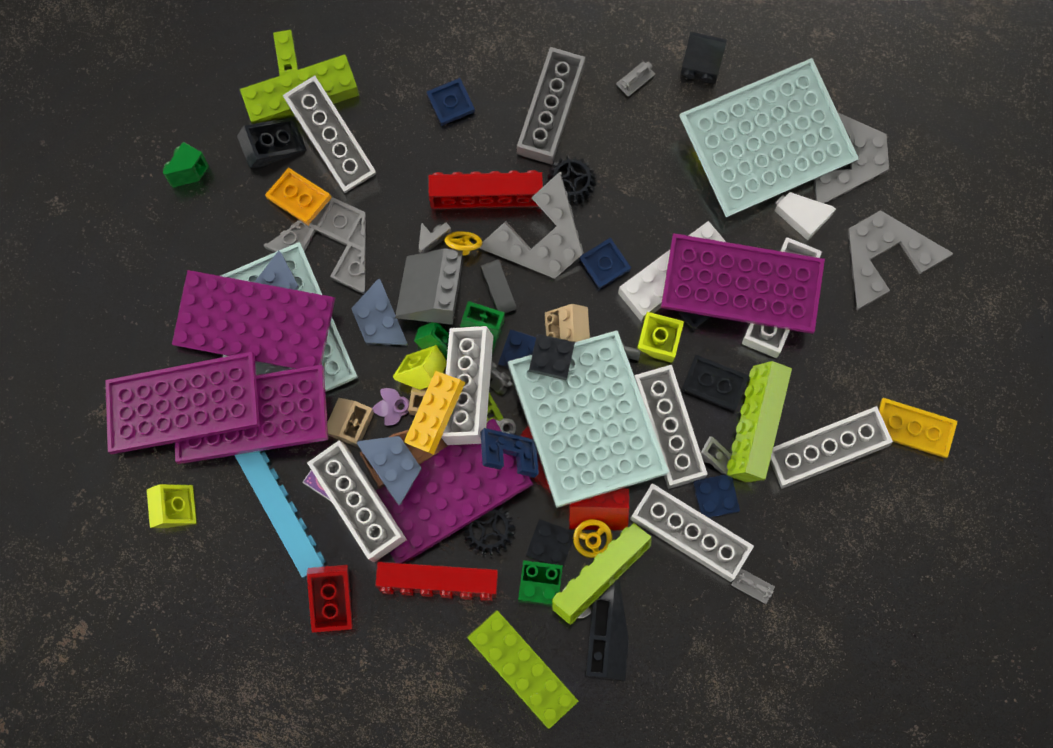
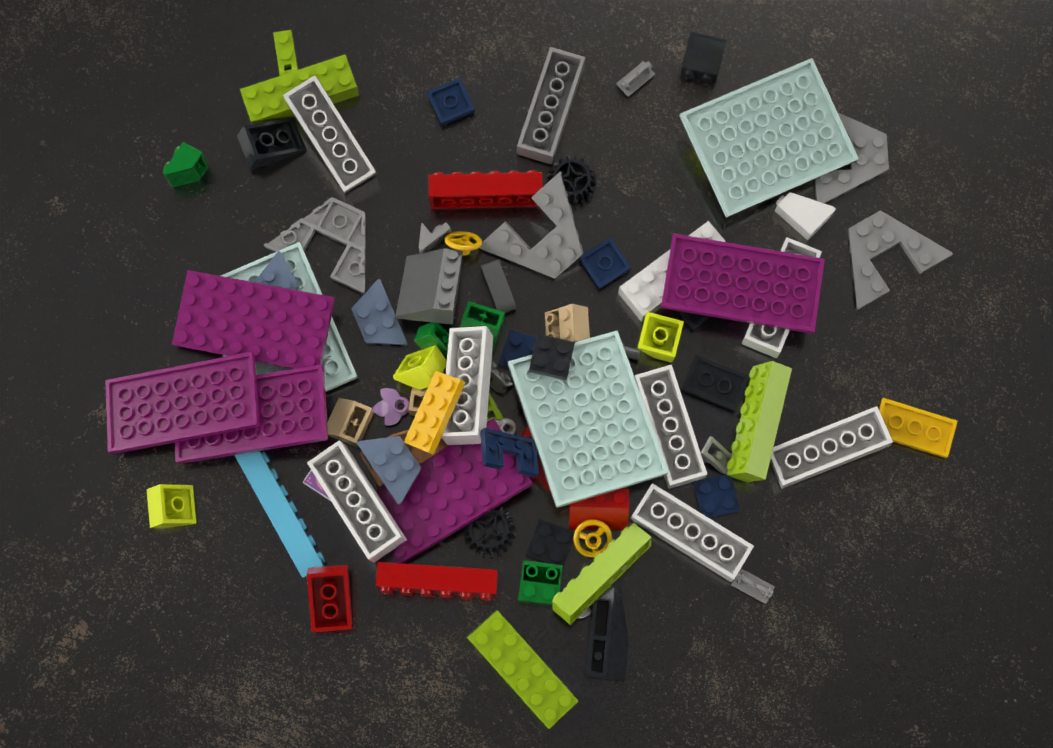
light orange plate [265,168,332,225] -> none

